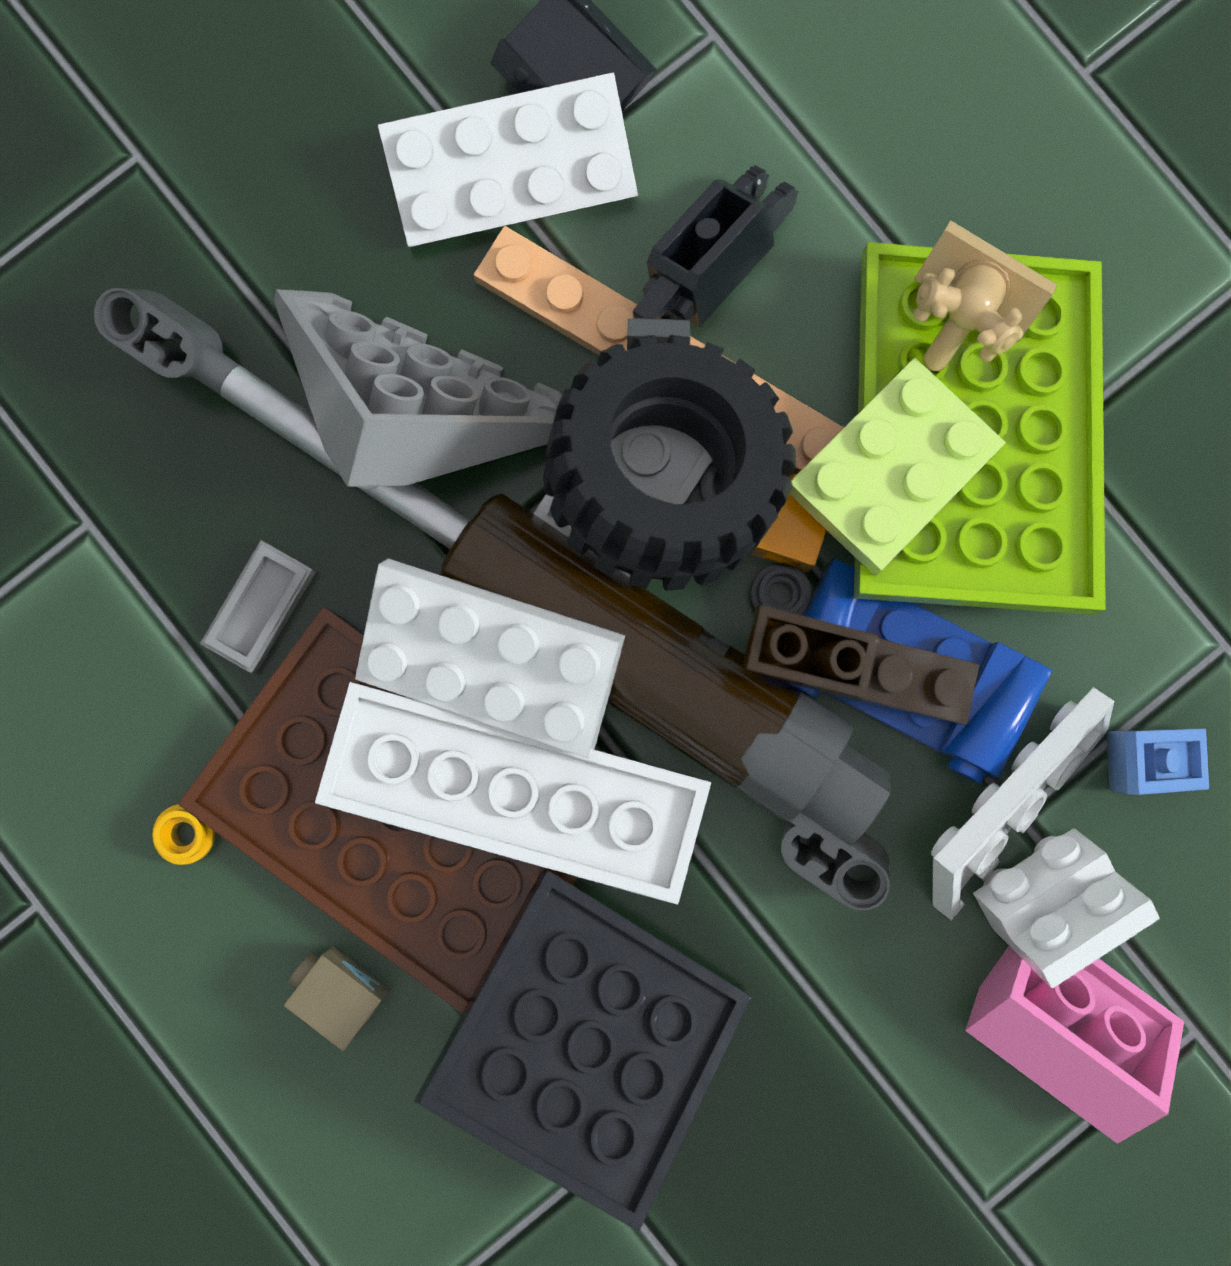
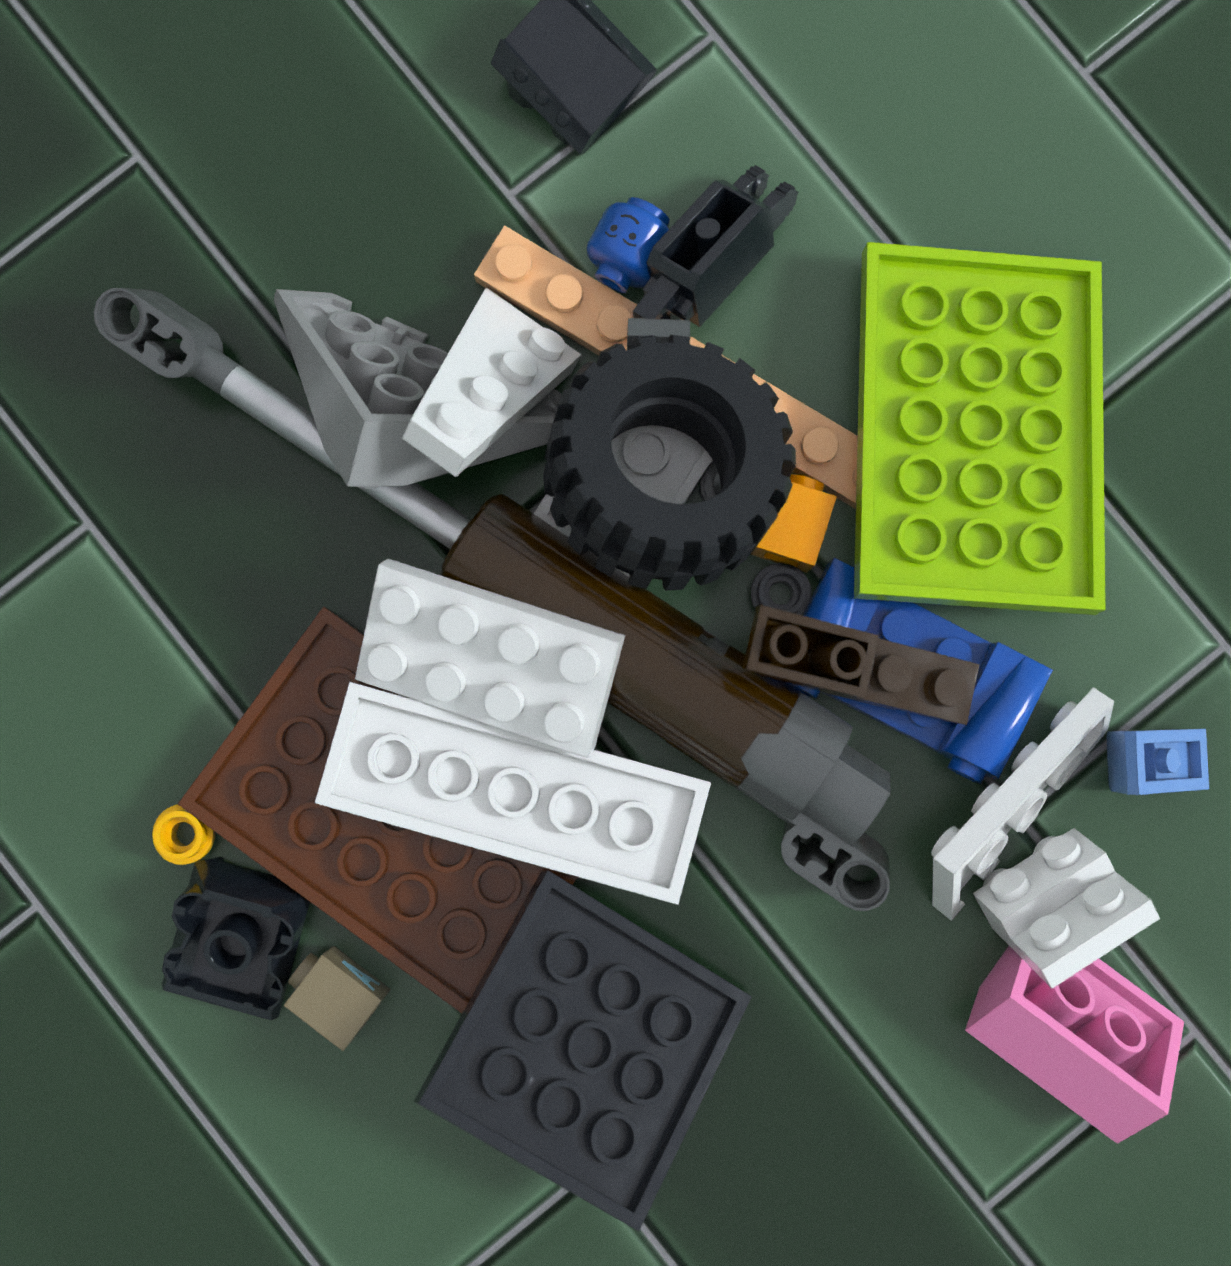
light grey tile [200,540,316,674] -> none
white plate [378,72,638,247] -> none
yellowish green plate [789,358,1006,576] -> none
tan piece [914,221,1057,371] -> none
none -> black slope [162,856,310,1020]
none -> white wing [402,287,581,477]
none -> blue head [586,197,670,293]

